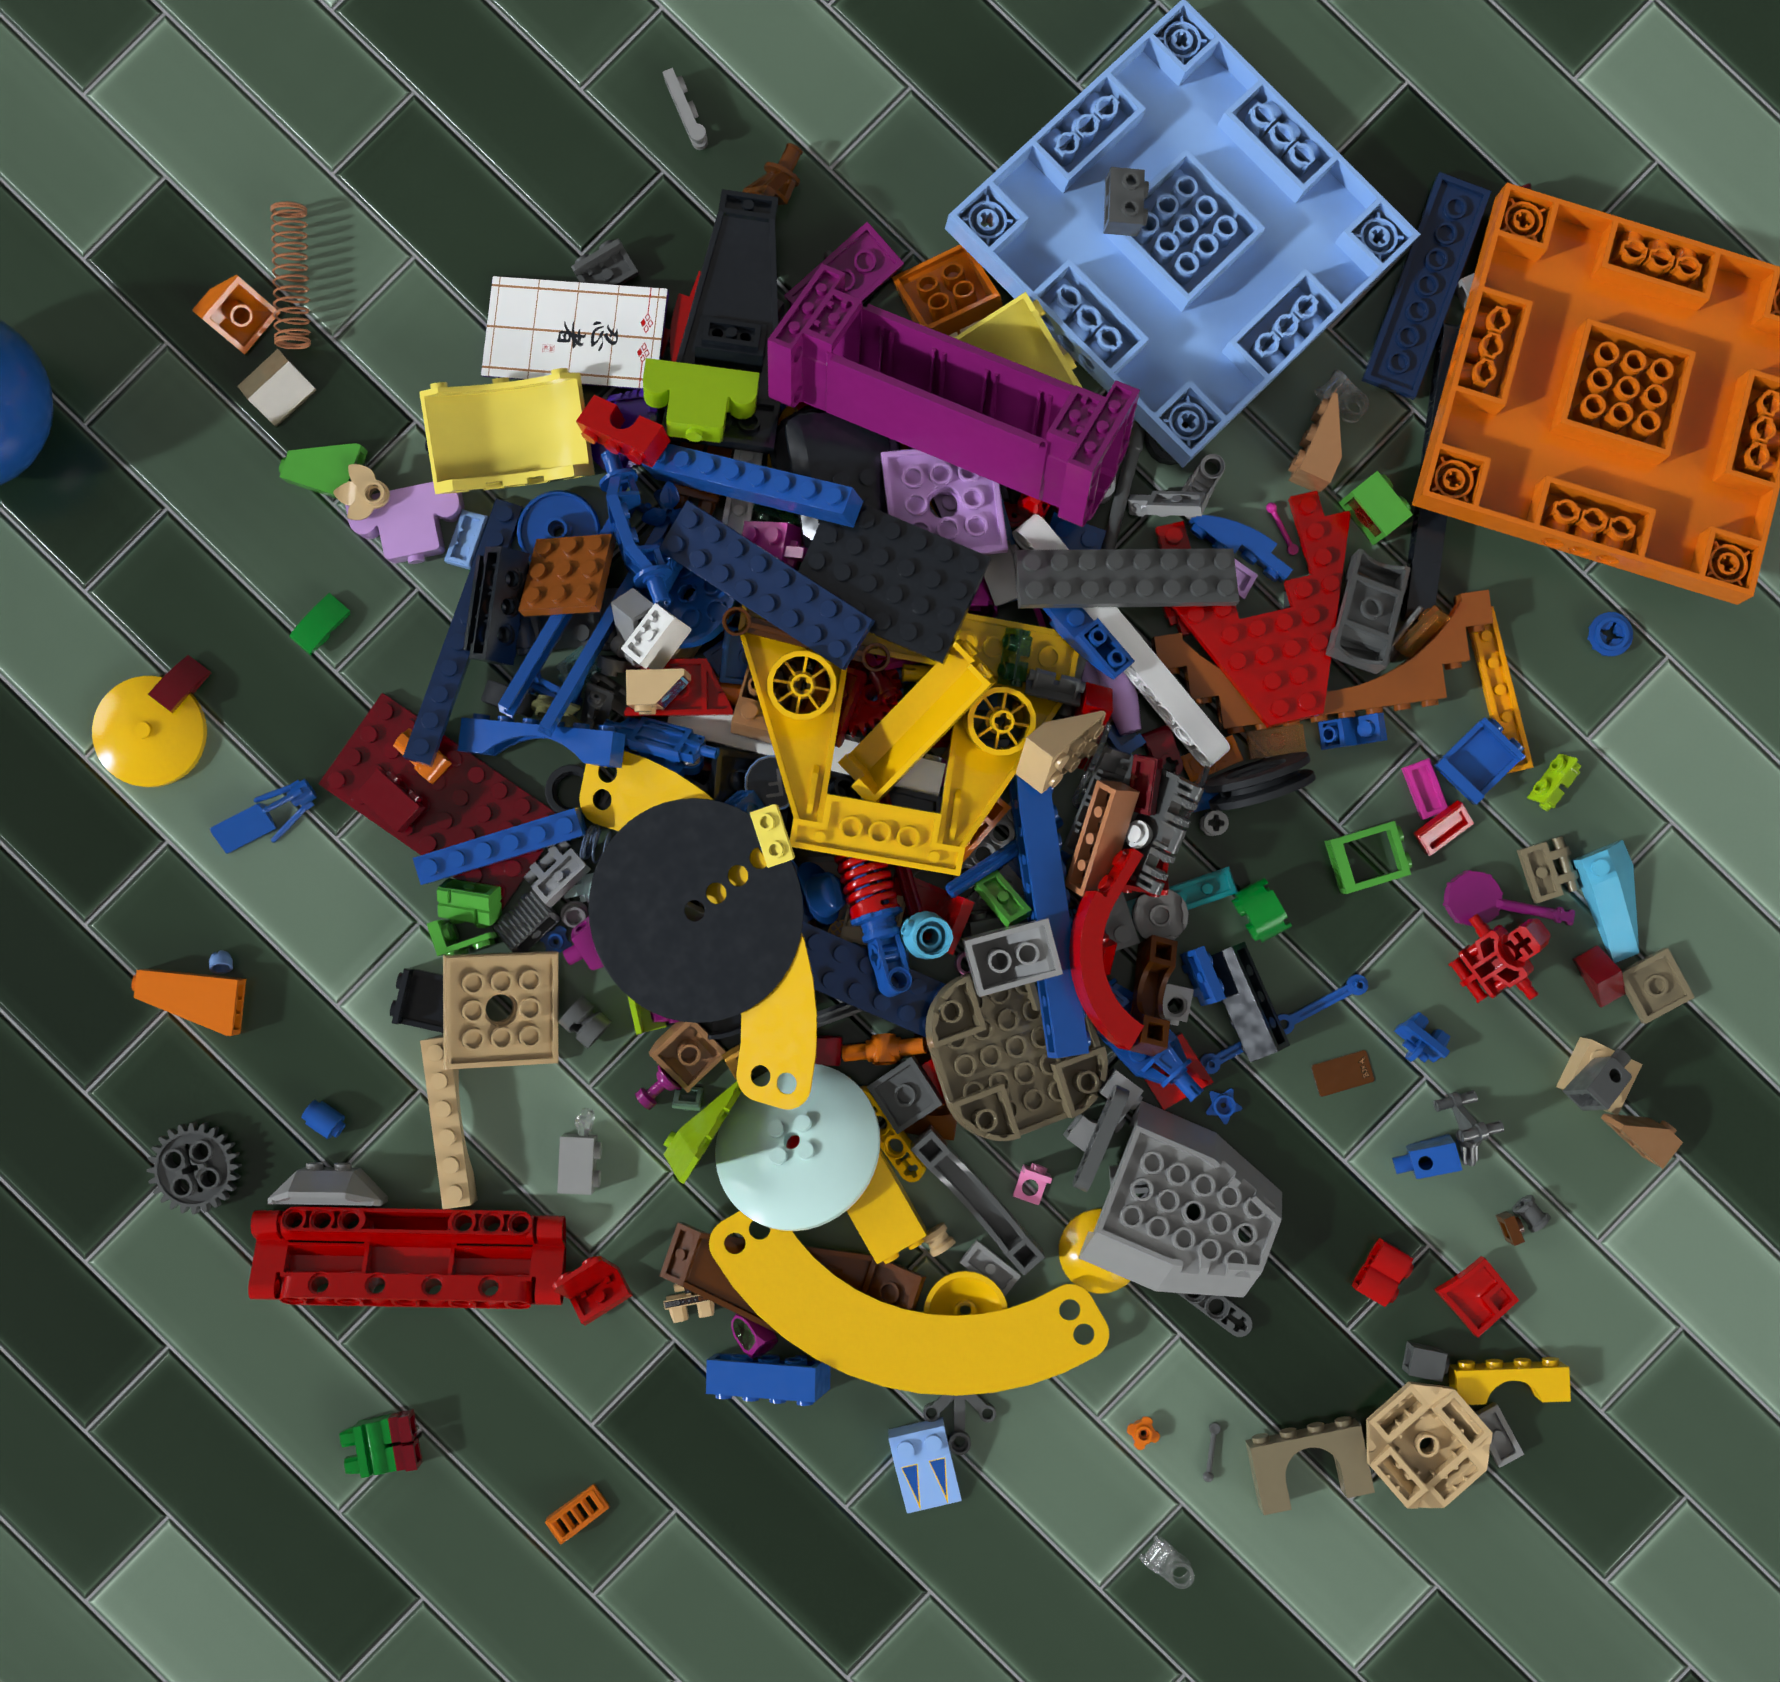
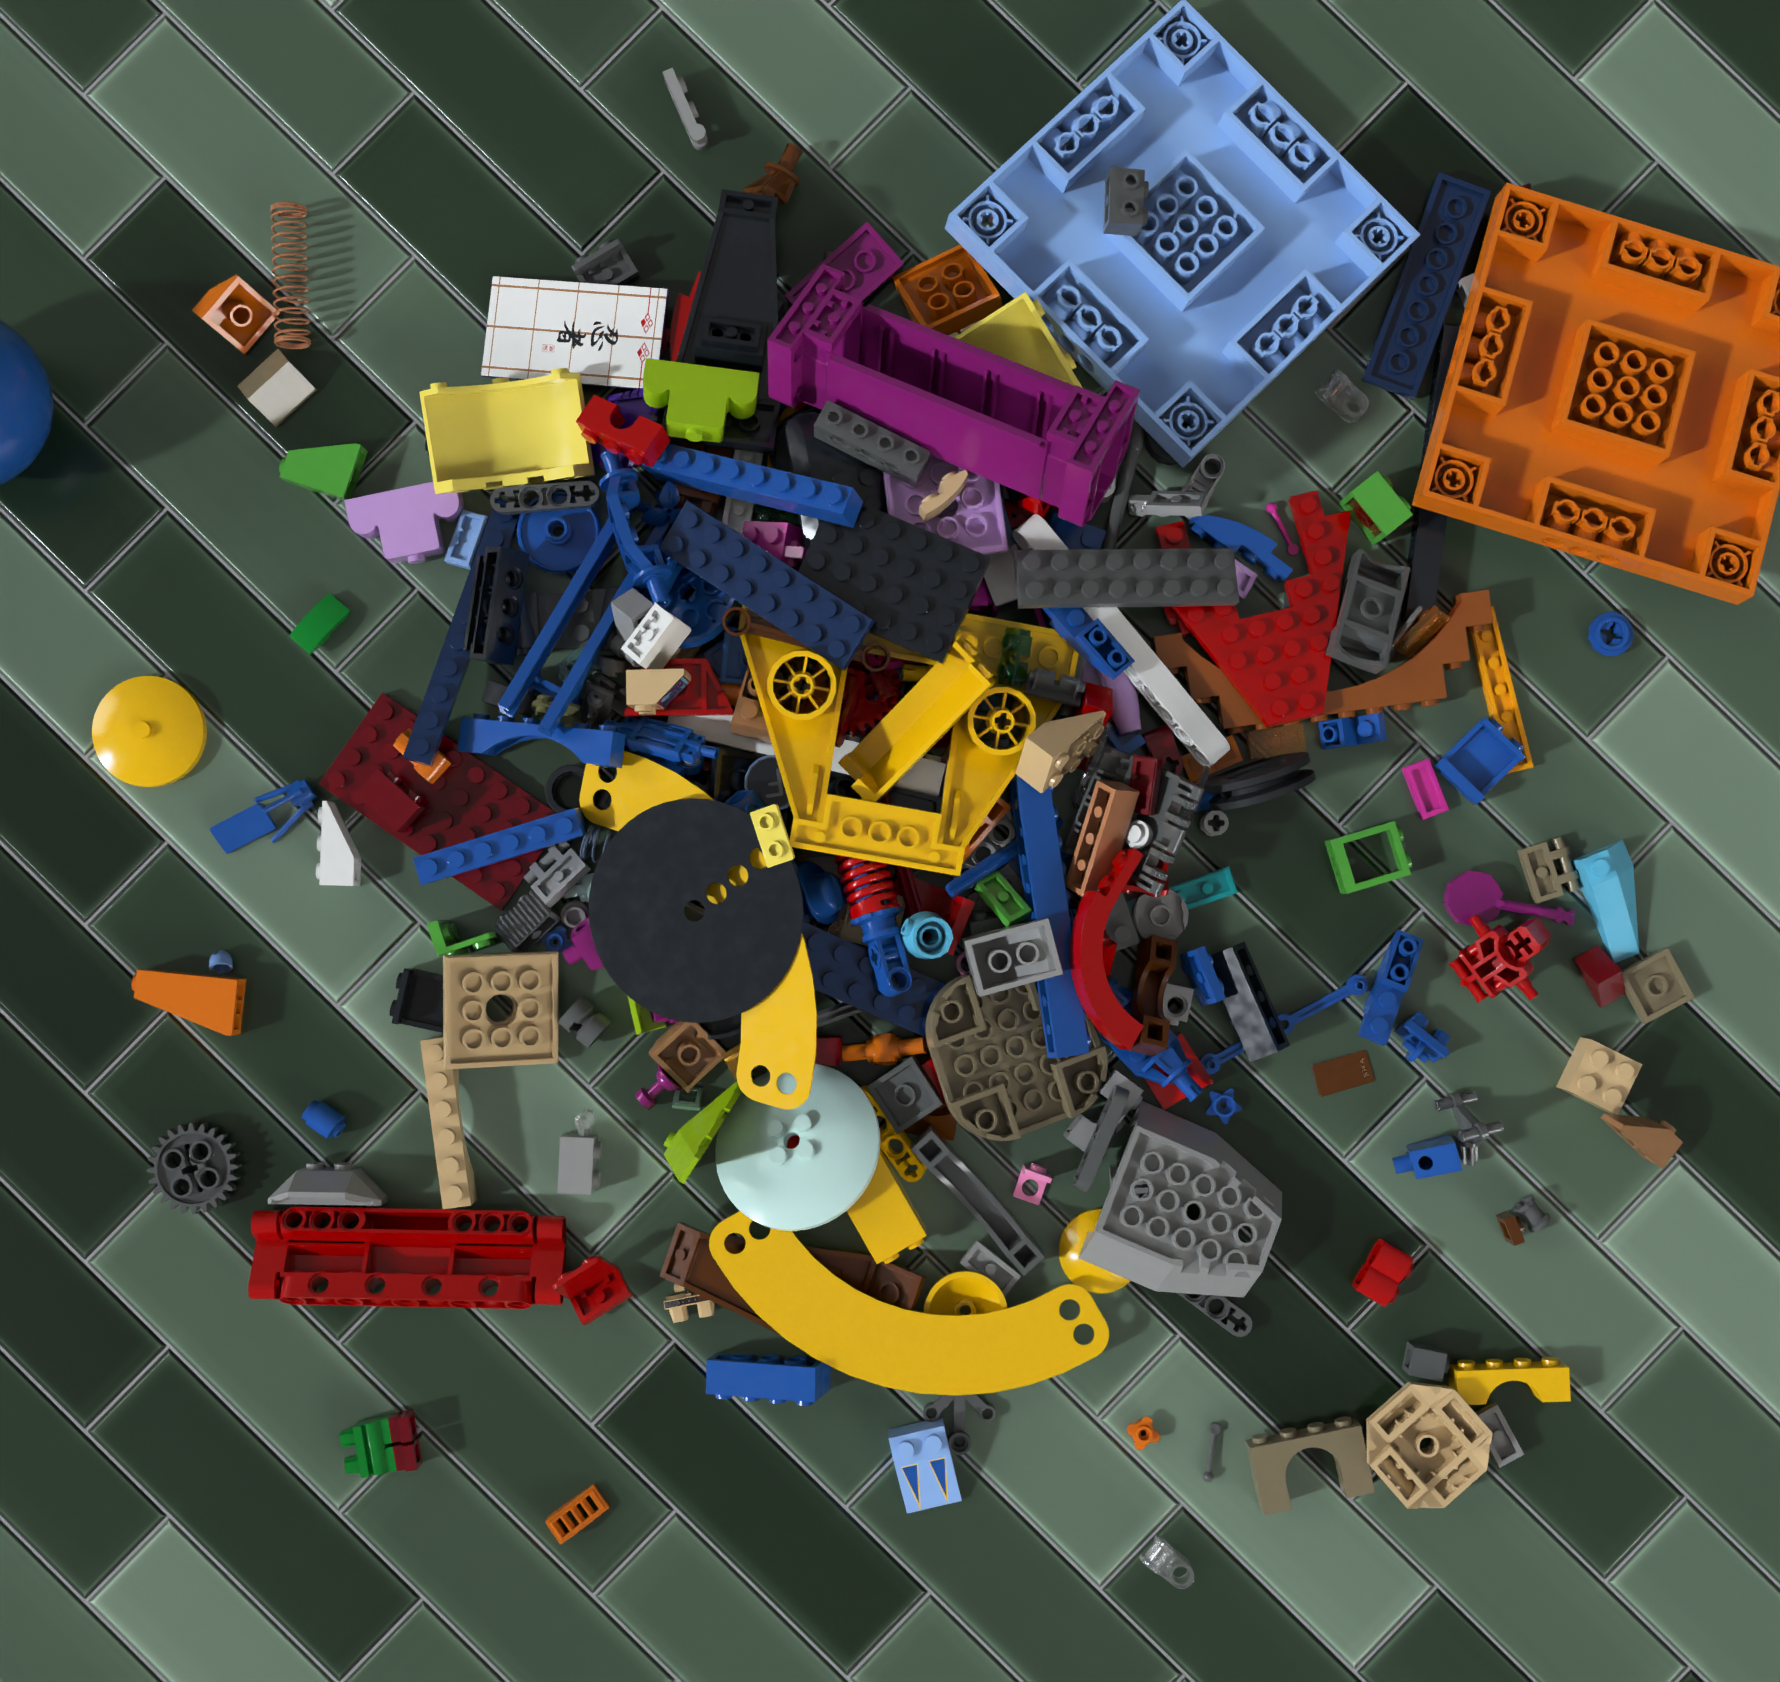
dark red slope [148,655,211,713] -> none
tan plate [333,464,390,520] -> none
bright green brick [437,878,502,928] -> none
dark orange plate [519,534,616,616] -> none
magenta rock [731,1313,779,1359] -> none
tan wheel [923,1222,956,1257] -> none
green brick [1231,878,1292,943] -> none
medium nougat slope [1288,392,1342,494] -> none
tile [1413,800,1474,857] -> none
red plate [1434,1256,1520,1337] -> none
lime hinge [1527,753,1581,812] -> none
dark grey torso [1563,1049,1632,1111] -> none
none -> white slope [316,801,361,886]
none -> dark grey beam [490,481,601,515]
none -> dark grey brick [814,400,930,488]
none -> tan slope [918,469,968,523]
none -> blue slope [1357,929,1424,1046]

